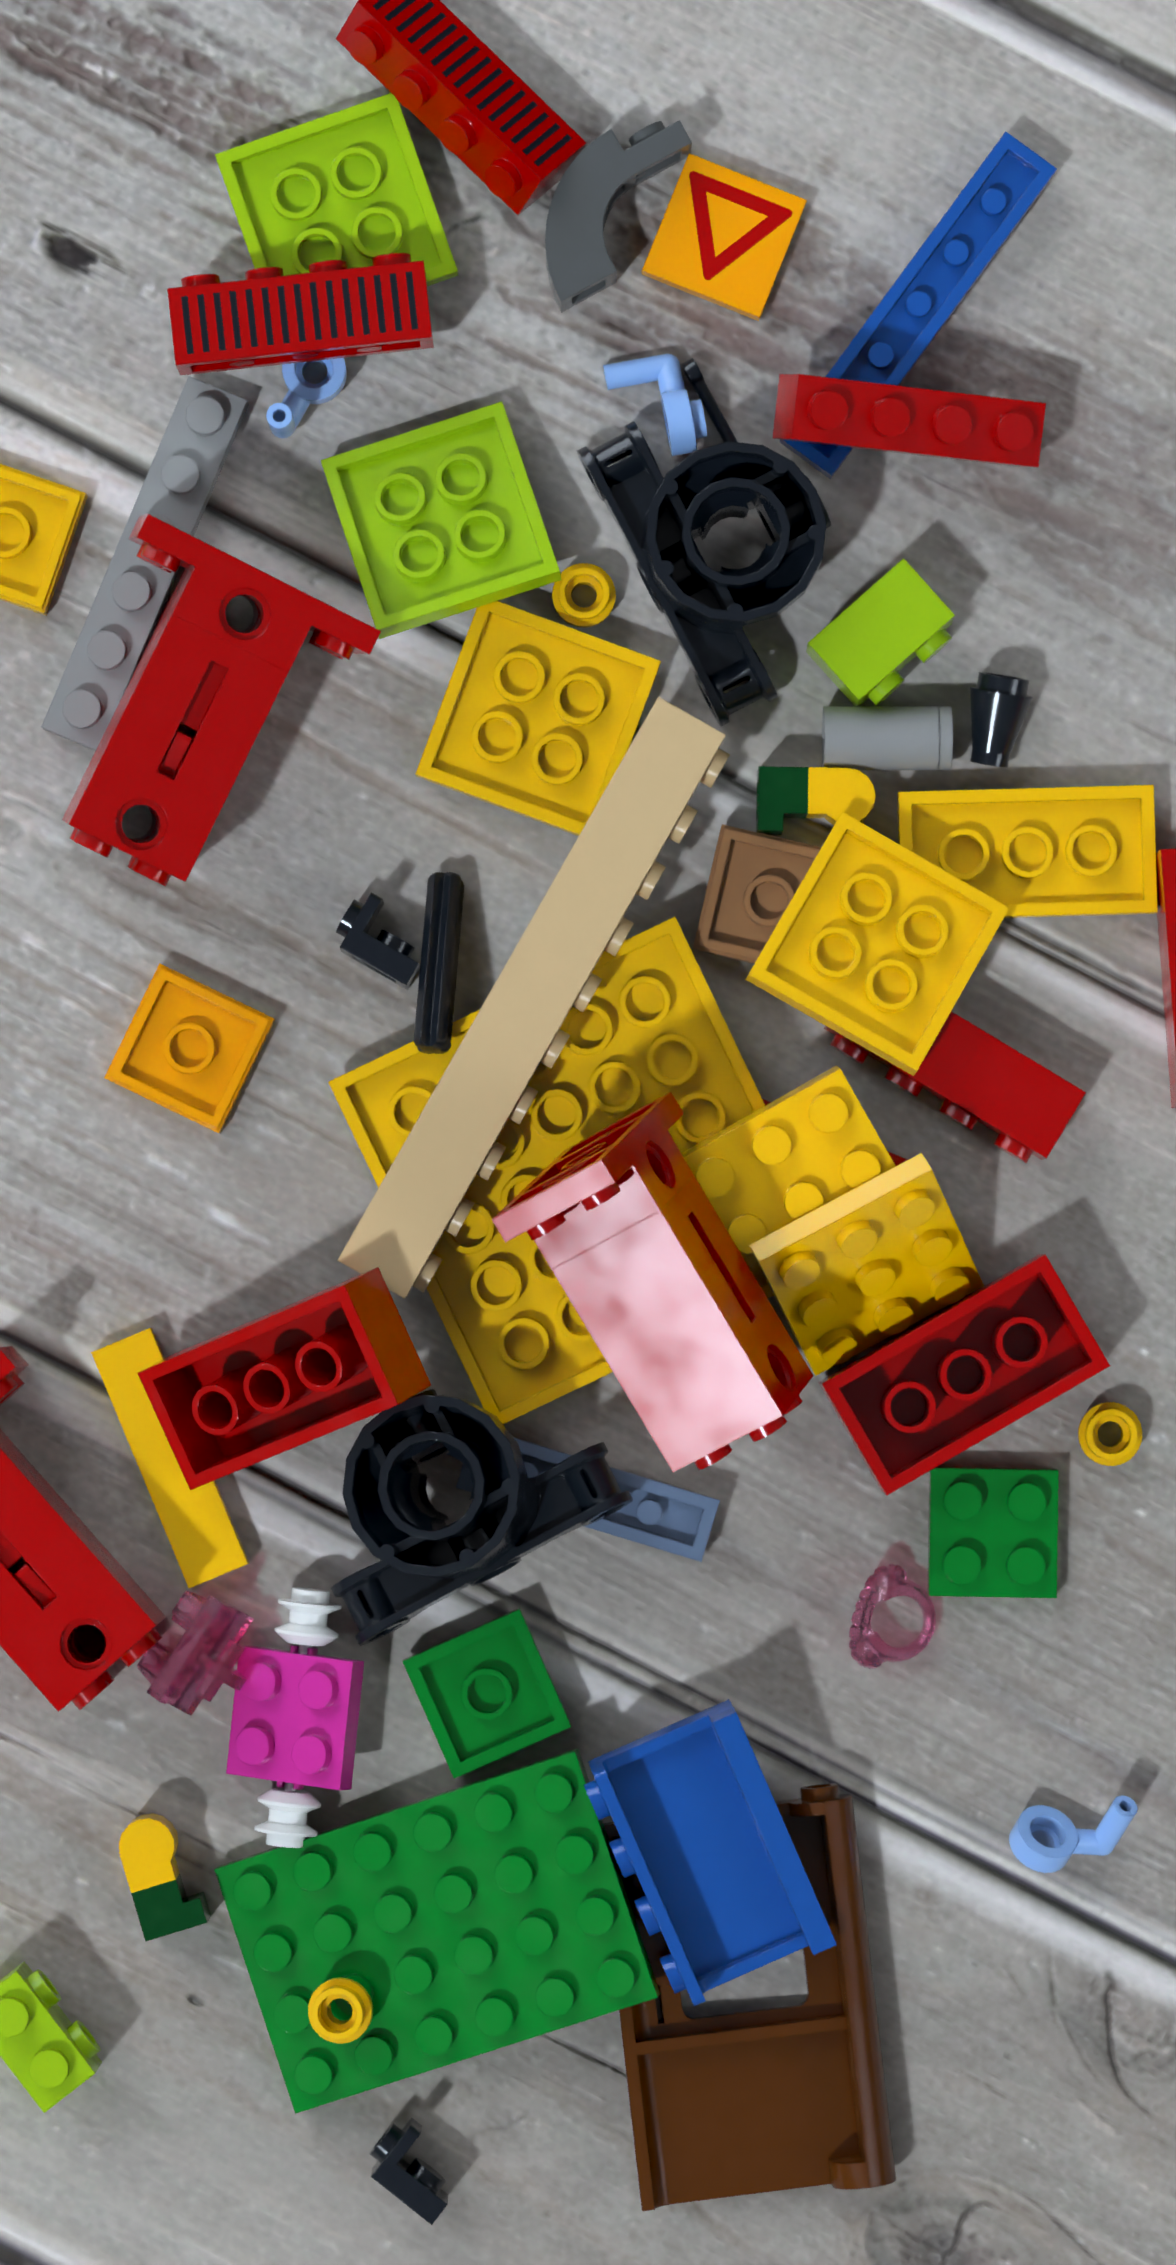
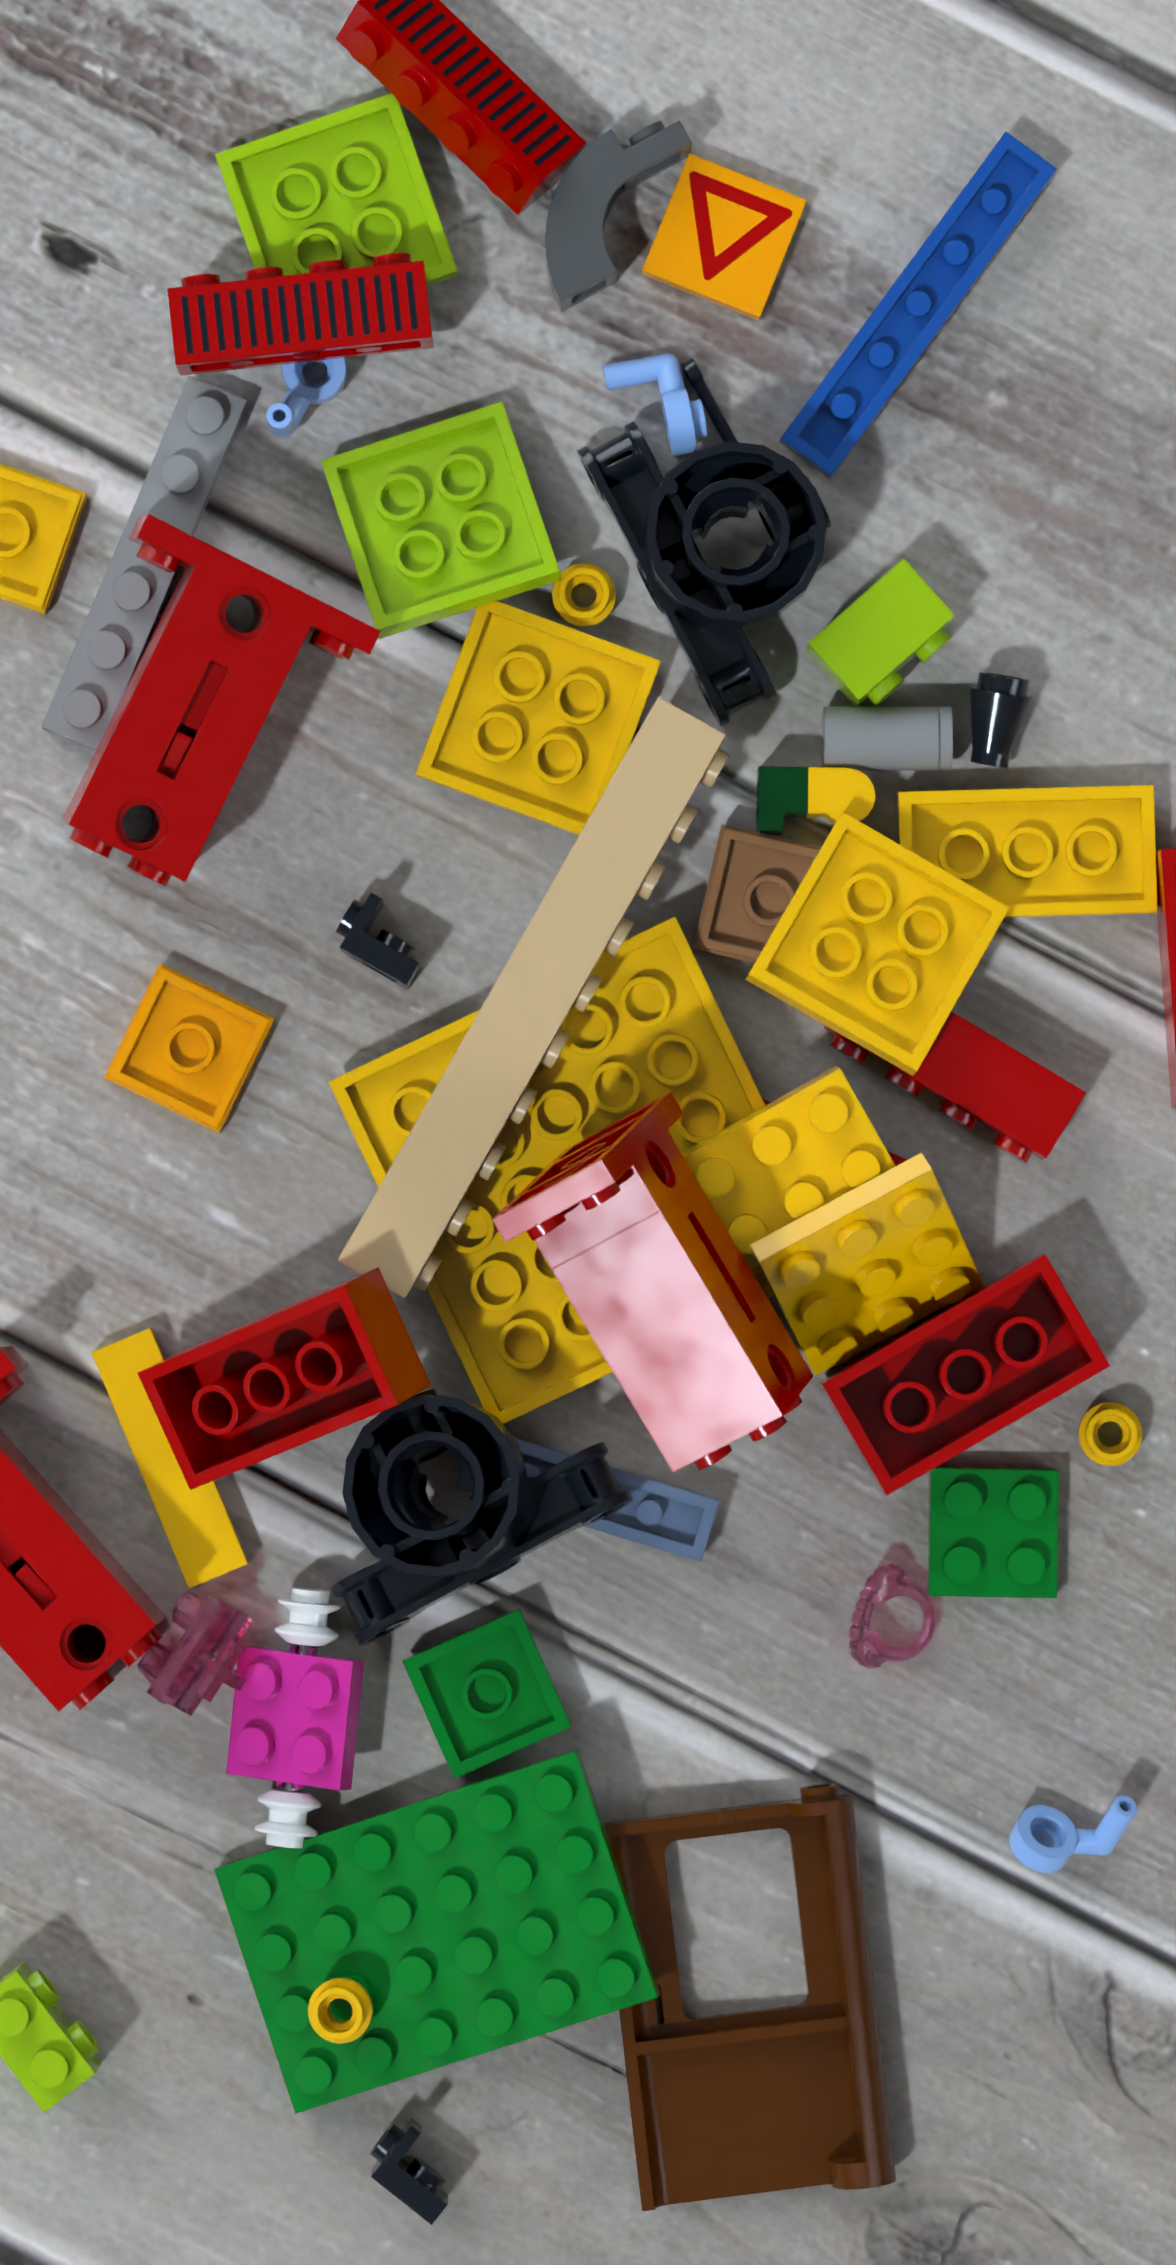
leg [119,1813,211,1942] -> none
black axle [414,872,465,1054] -> none
blue panel [583,1699,837,2006] -> none
red brick [772,374,1046,467] -> none

